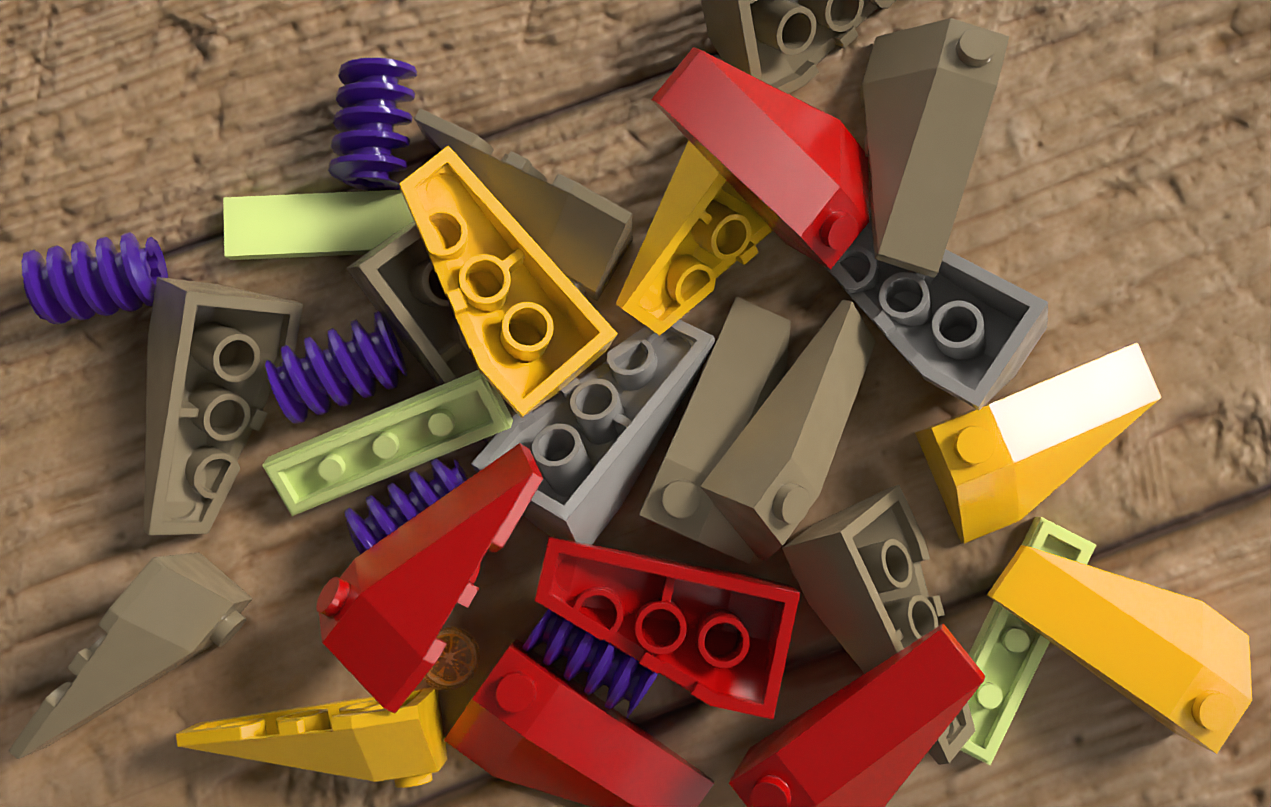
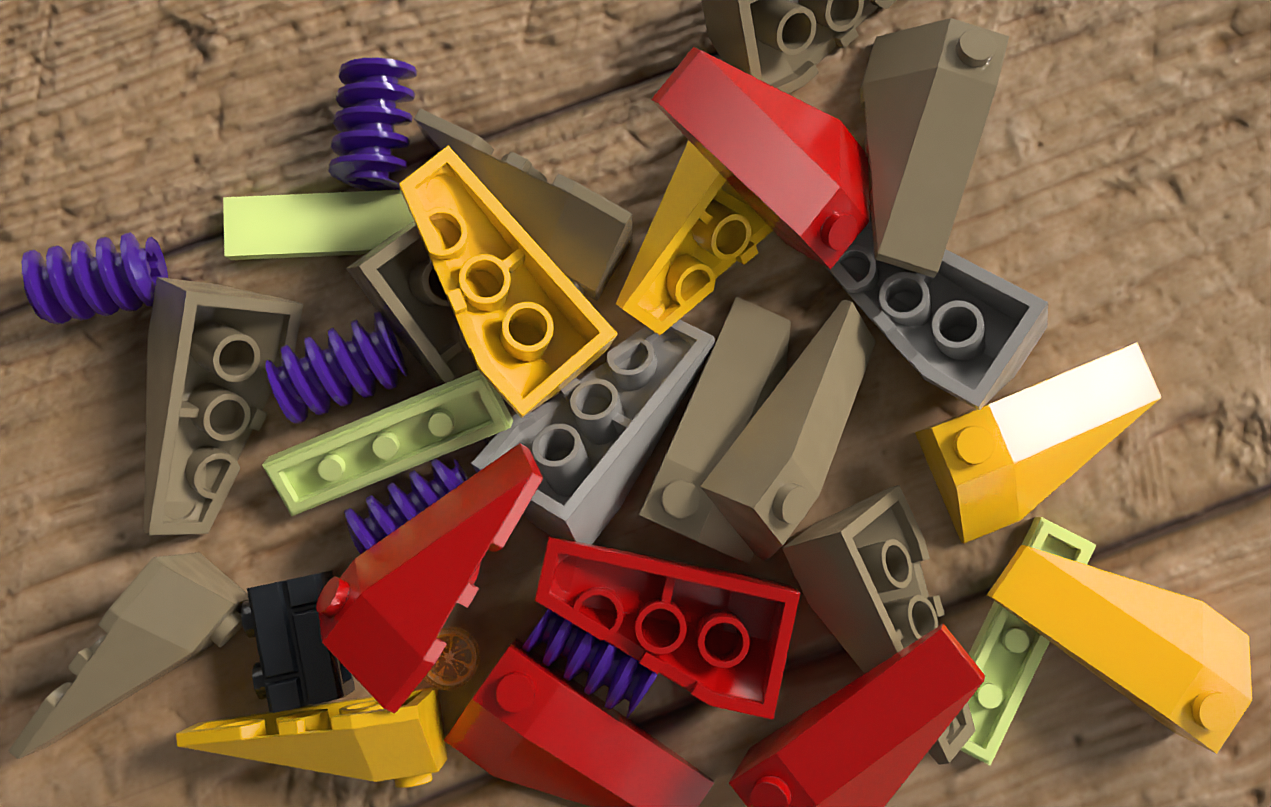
none -> black brick [241,570,355,713]

